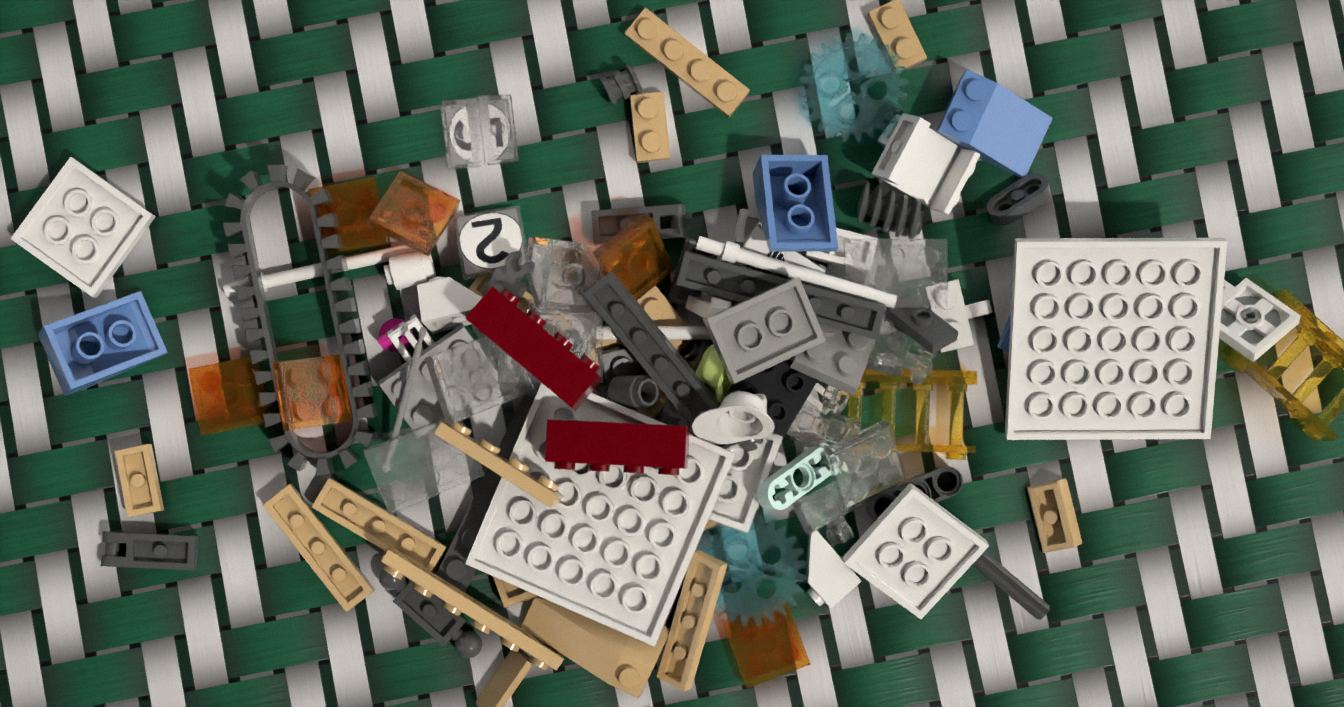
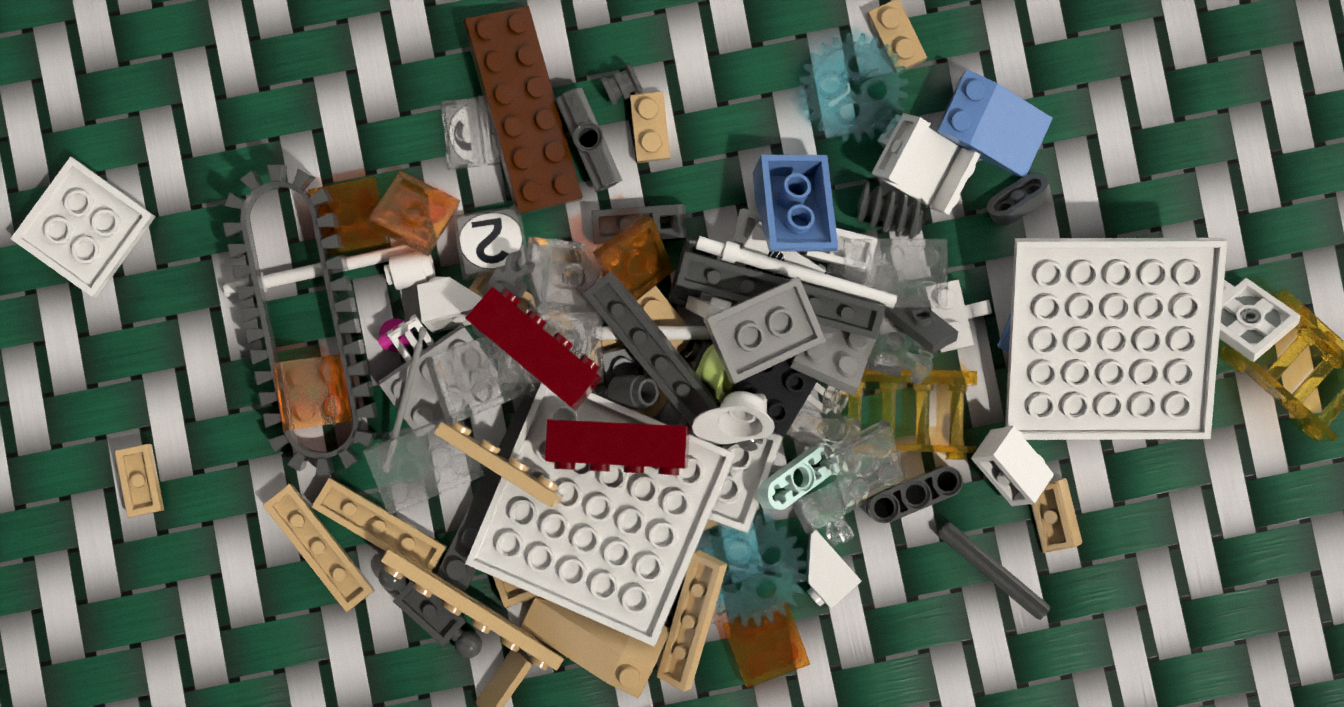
medium blue slope [38,291,168,396] -> none
dark grey plate [100,531,199,570] -> none
clear orange plate [188,356,269,436] -> none
tan plate [624,7,750,118] -> none
white plate [842,483,989,619] -> none
none -> reddish brown plate [463,6,583,215]
none -> dark grey piece [555,87,622,192]
none -> white brick [971,426,1054,506]

